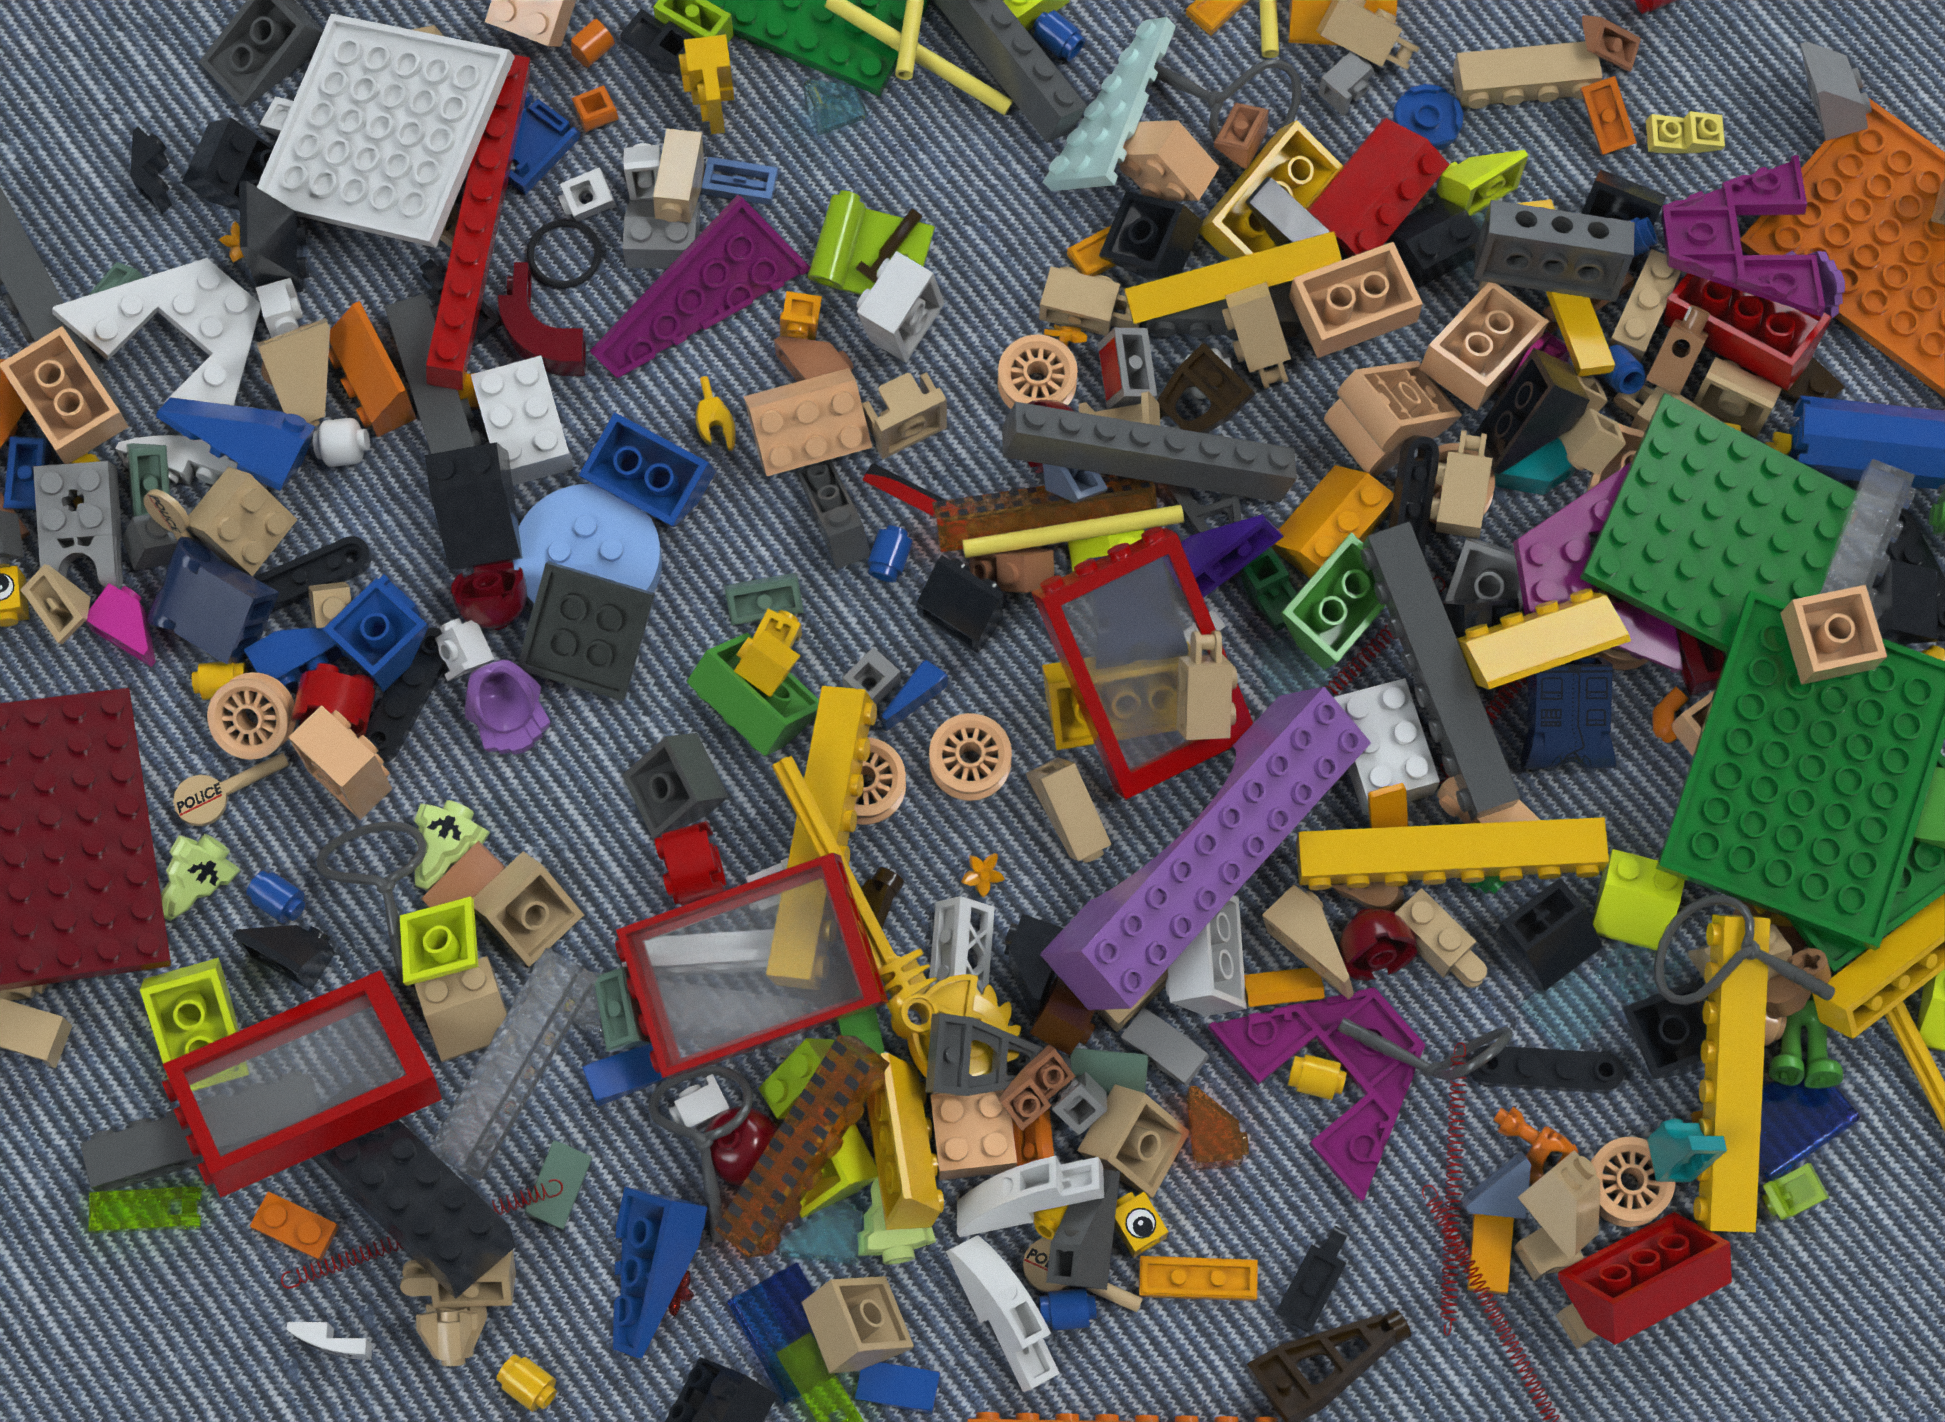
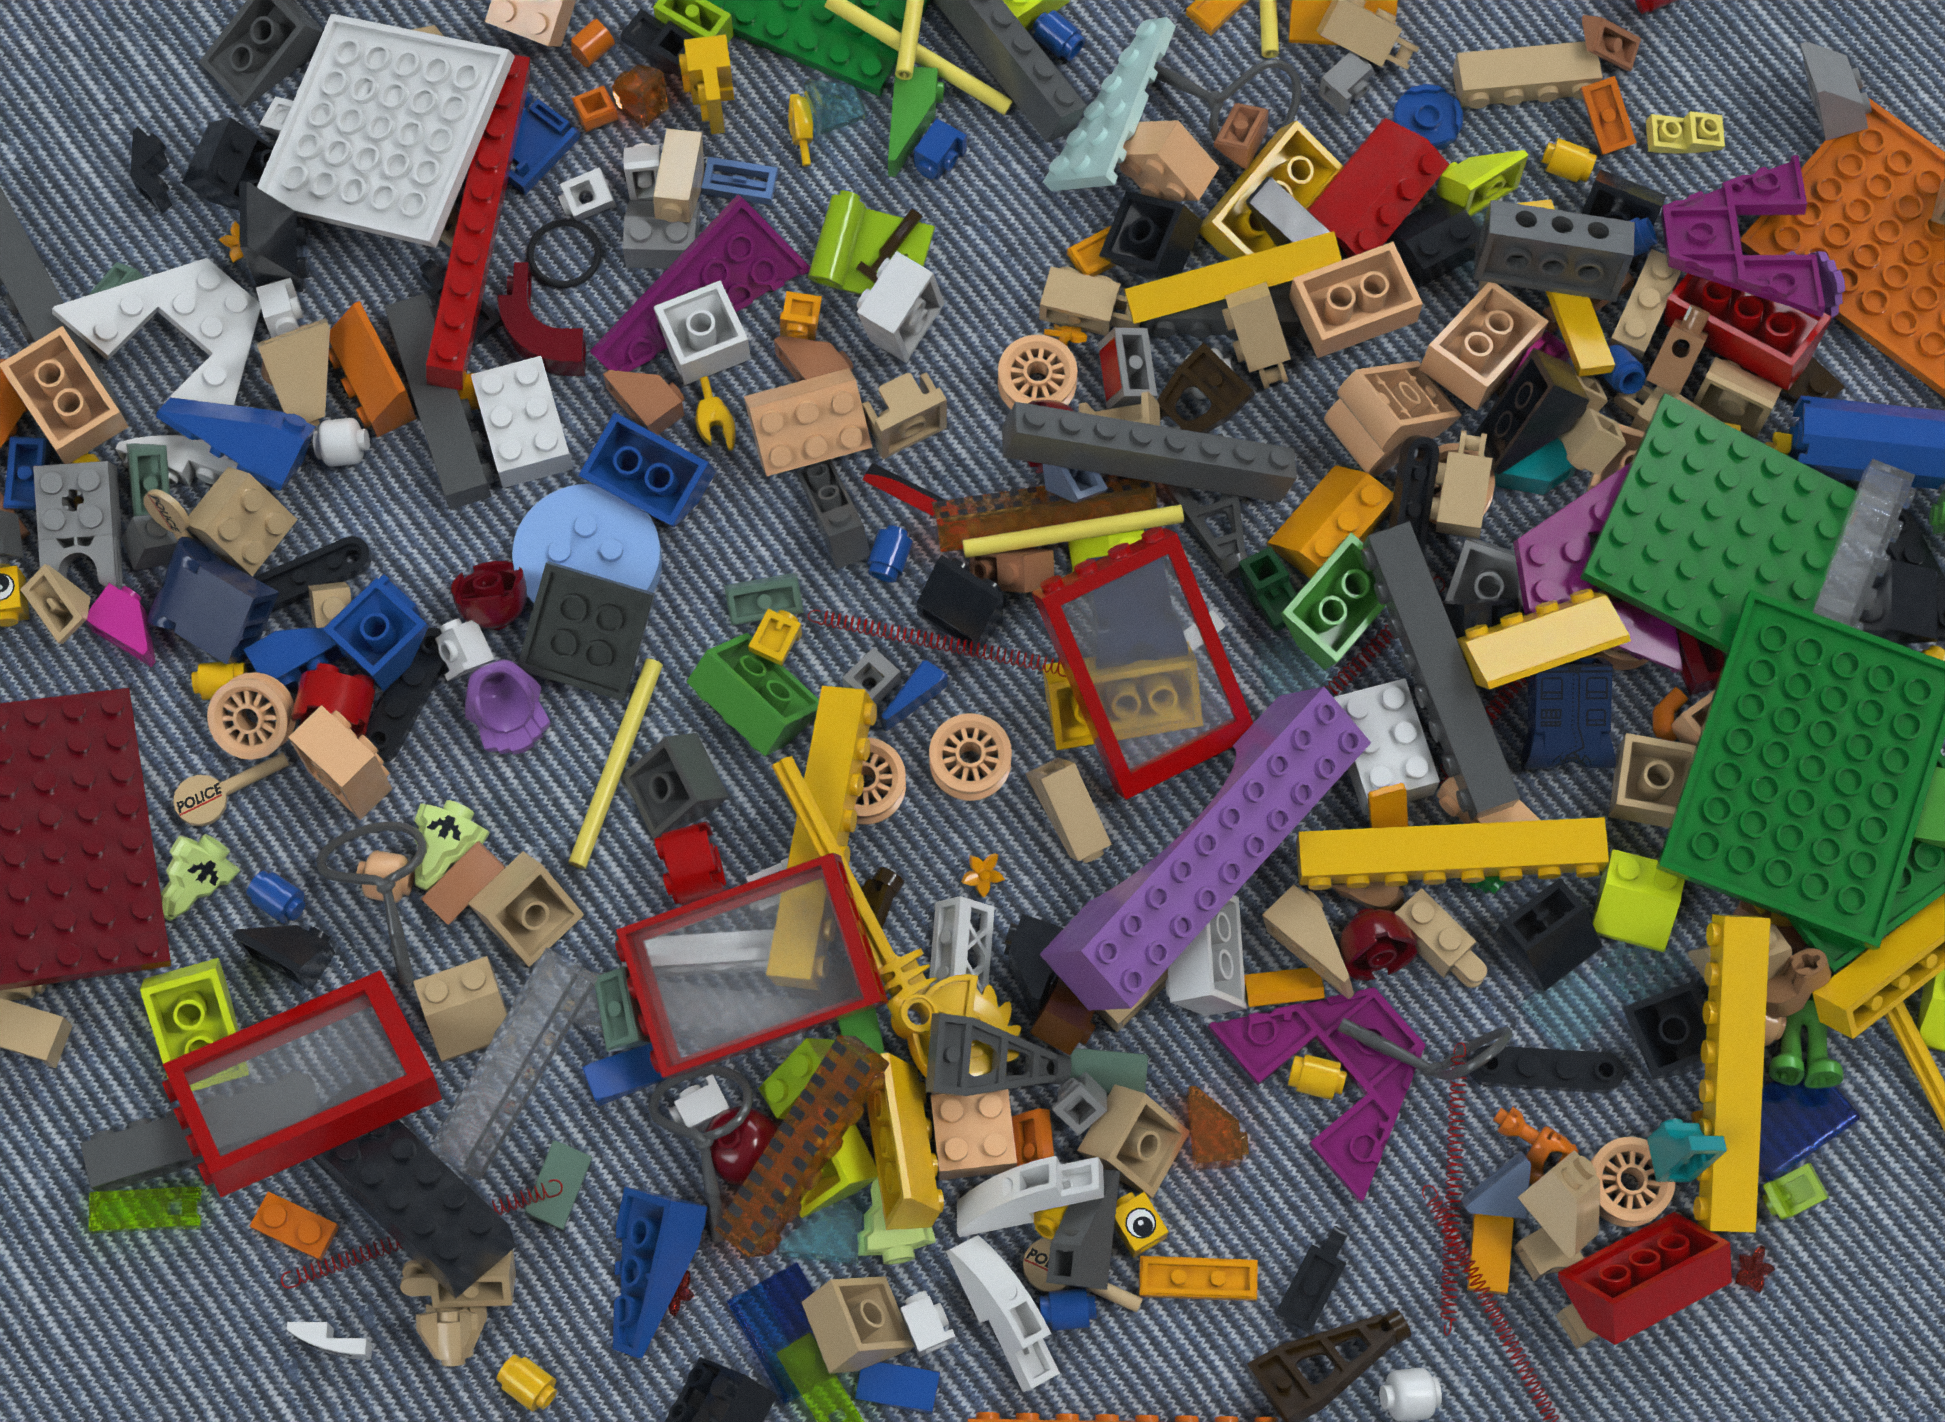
neon yellow slope [400,896,478,986] -> none
black slope [425,442,523,571] -> none
yellow brick [734,630,800,697] -> none
nougat slope [998,1044,1076,1130] -> none
light grey slope [1121,1007,1209,1087] -> none
dark purple slope [1162,514,1284,598] -> none
tan brick [1176,630,1238,740] -> none
dark grey piece [1654,895,1835,1005] -> none
light nougat brick [1780,585,1887,685] -> none
none -> light nougat head [356,850,415,903]
none -> light yellow piece [568,658,663,869]
none -> nougat slope [603,370,685,435]
none -> clear orange slope [612,64,669,130]
none -> white slope [653,280,751,385]
none -> yellow hand [788,94,813,167]
none -> red piece [808,610,1066,677]
none -> bright green slope [888,67,944,177]
none -> white brick [900,1291,955,1357]
none -> blue brick [914,118,967,180]
none -> white head [1379,1368,1442,1422]
none -> yellow brick [1541,138,1597,183]
none -> tan brick [1608,733,1696,828]
none -> clear red plant [1735,1245,1775,1293]

